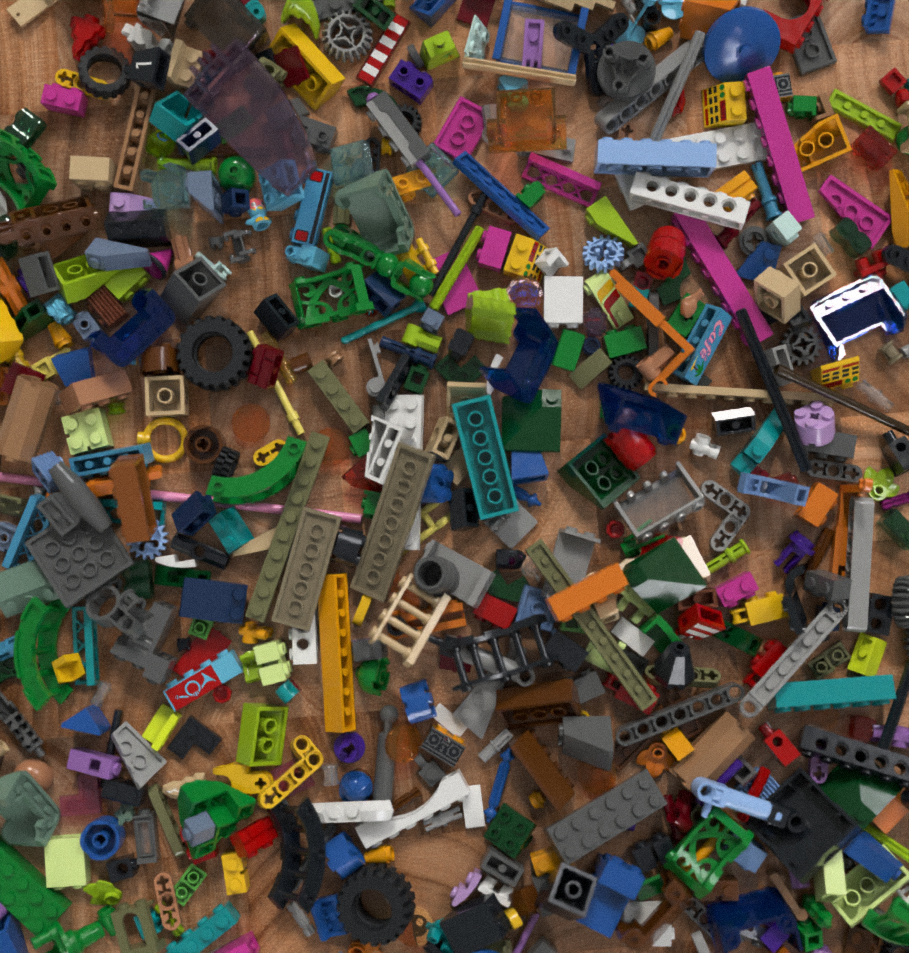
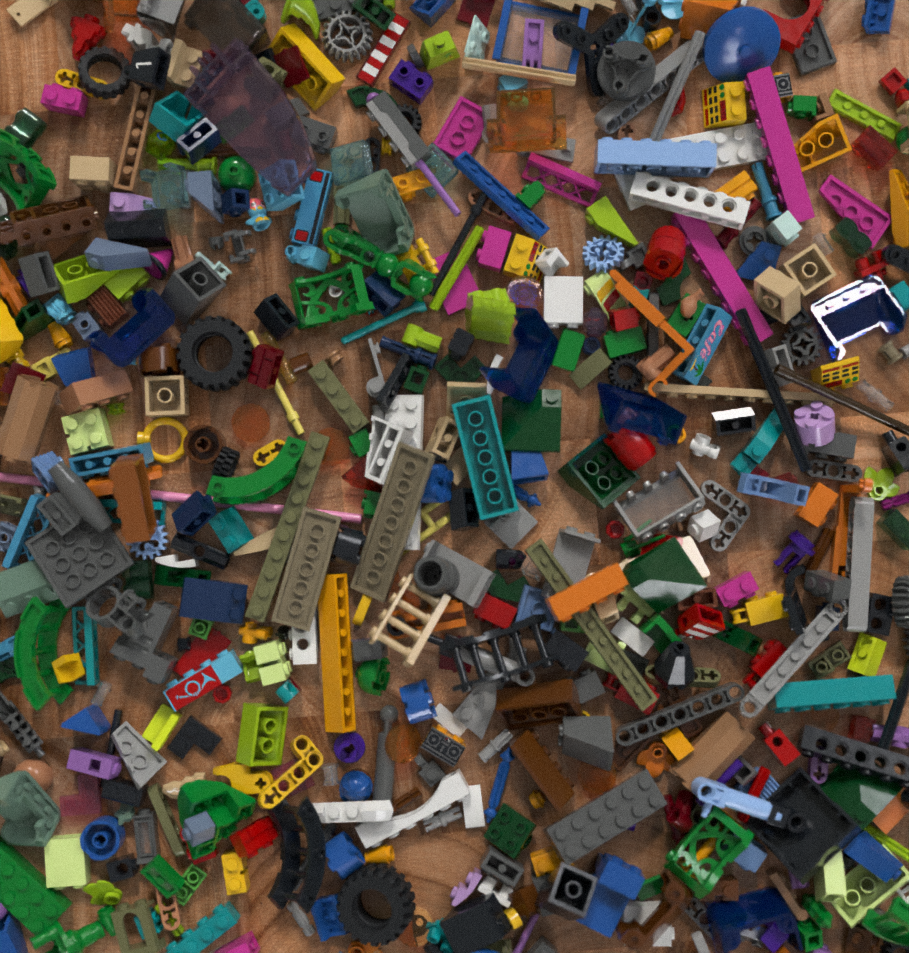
sand blue brick [419,307,445,335] -> none
black piece [630,831,674,873] -> none
lime pin [706,539,751,574] -> none
none -> green slope [140,854,185,899]
none -> pearl dark grey piece [275,625,291,639]
none -> red brick [608,305,640,331]
none -> white brick [687,509,721,543]

